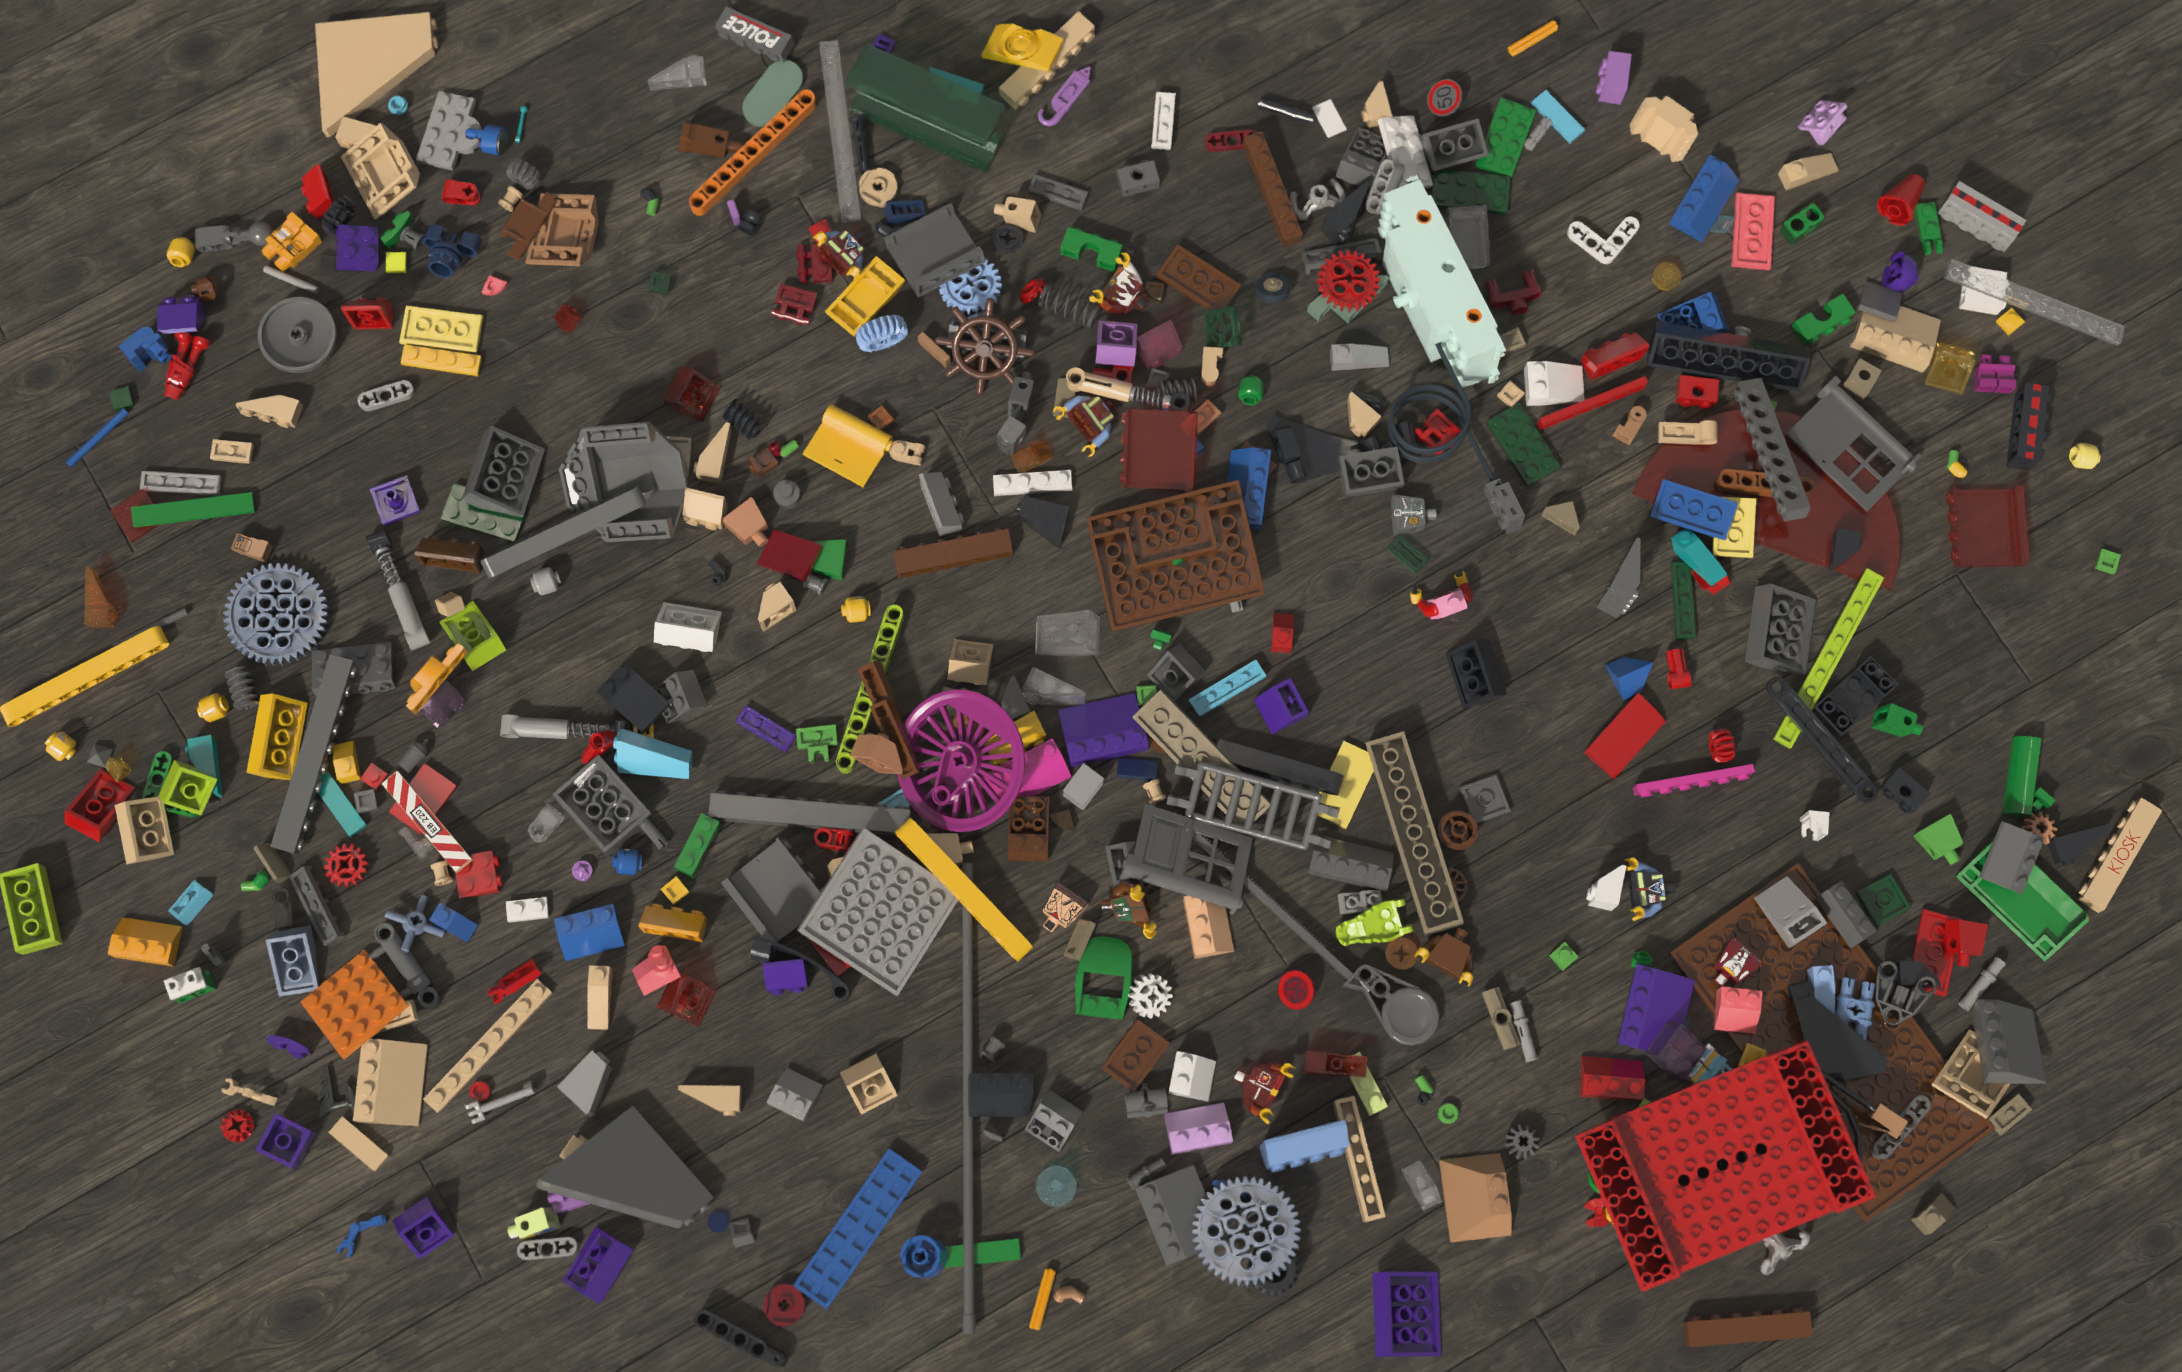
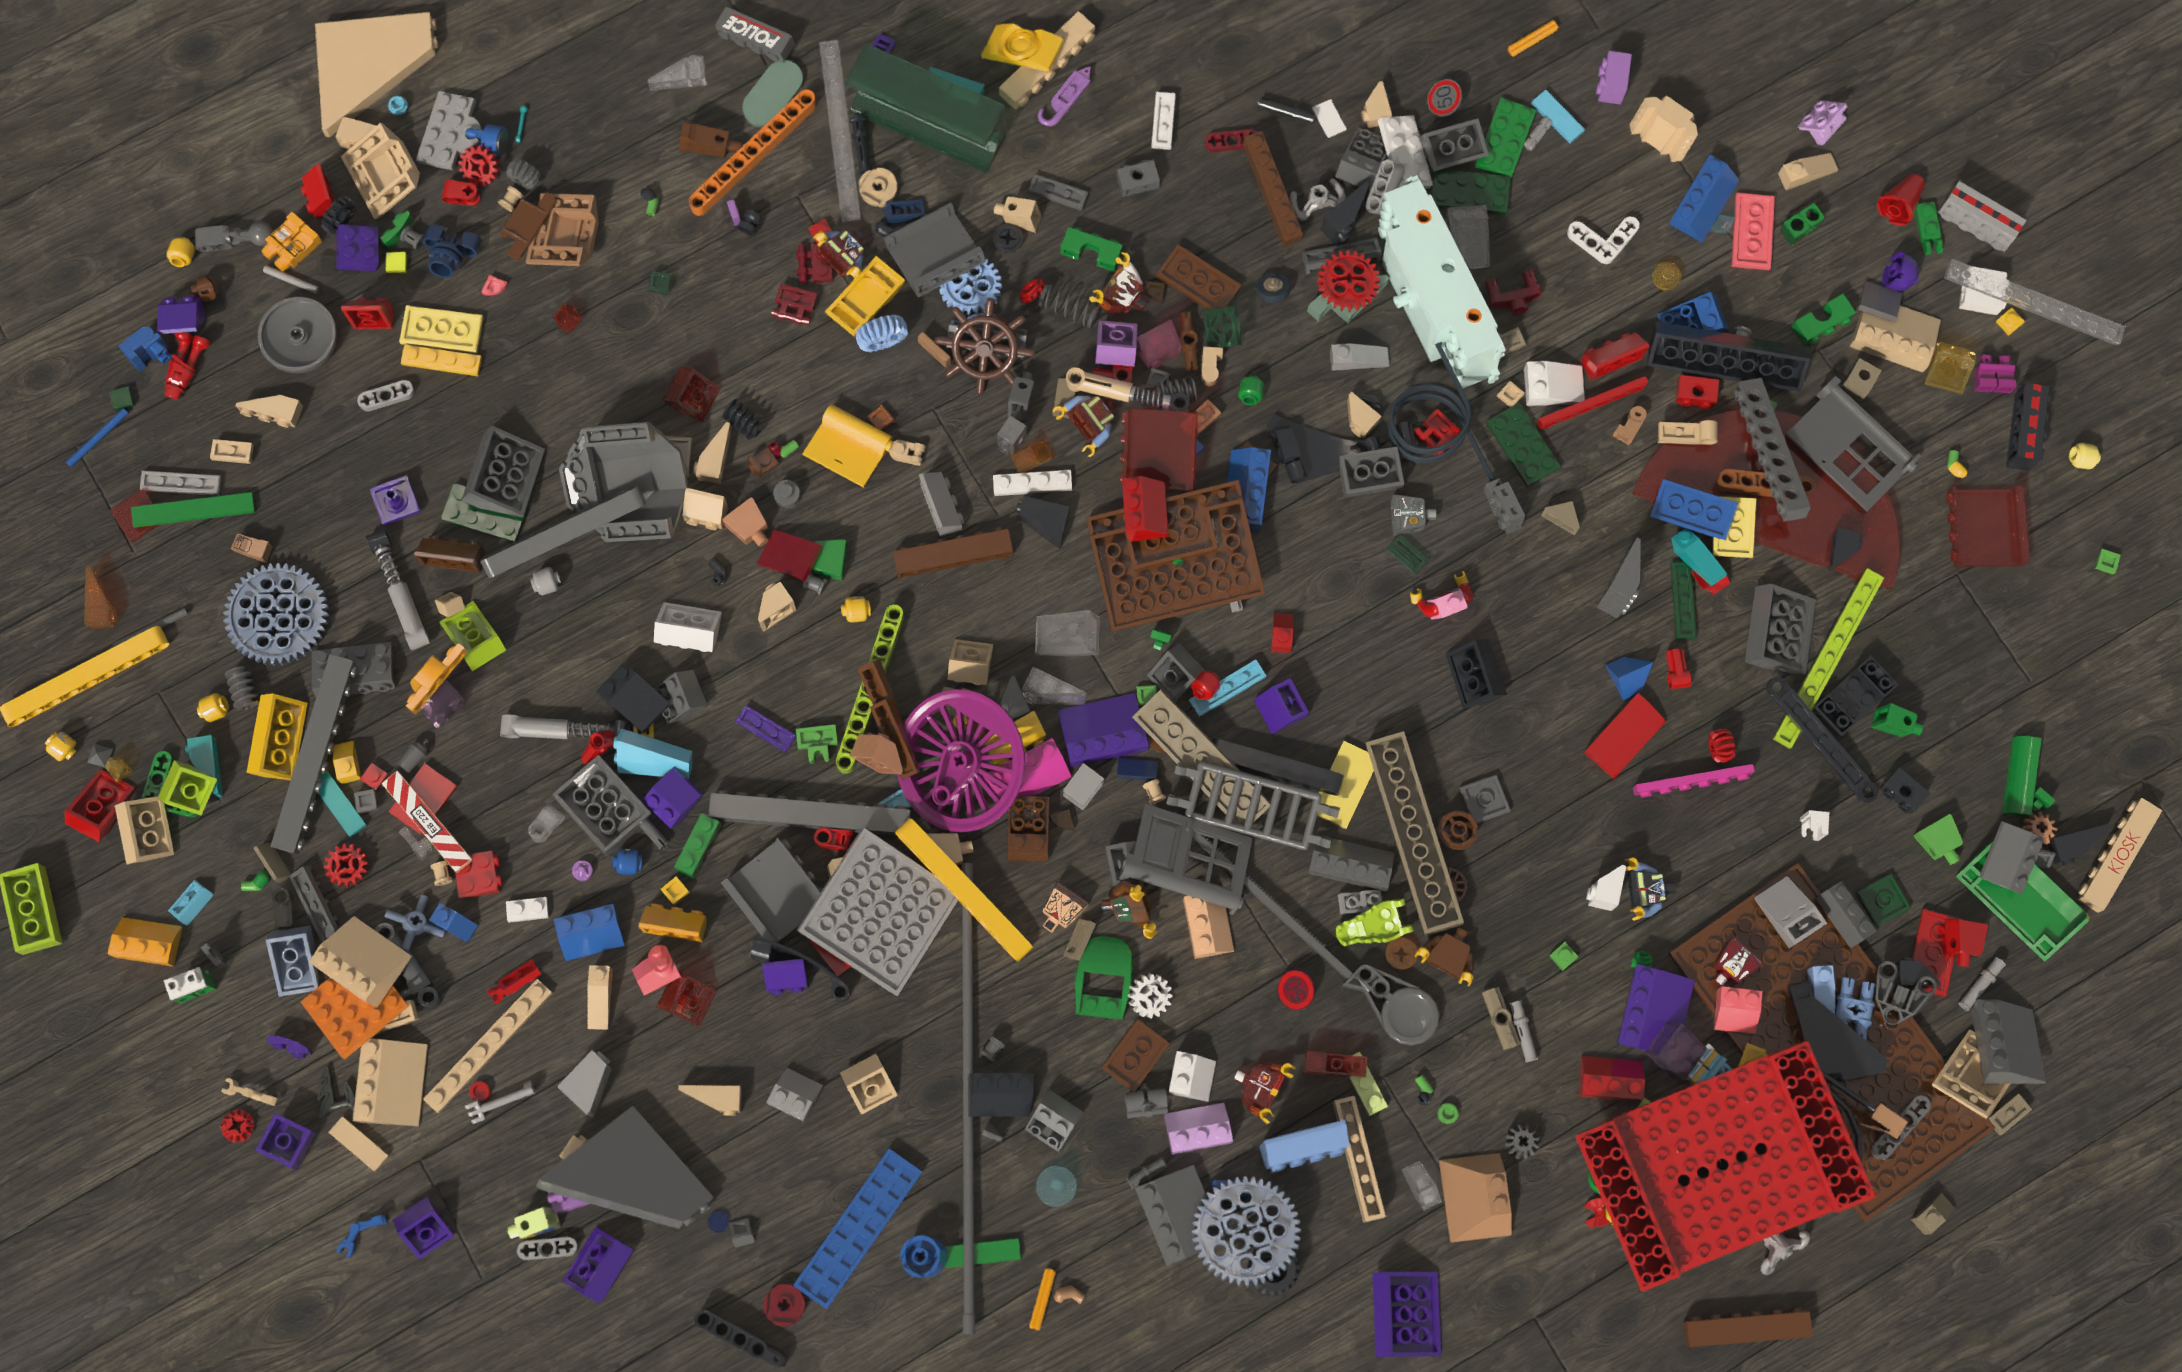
none -> tan slope [309,916,412,1007]
none -> red gear [458,144,501,187]
none -> dark purple slope [643,767,703,828]
none -> red slope [1122,476,1169,542]
none -> reddish brown pin [1179,312,1198,371]
none -> red head [1191,671,1221,700]
none -> dark grey slope [2035,850,2055,869]

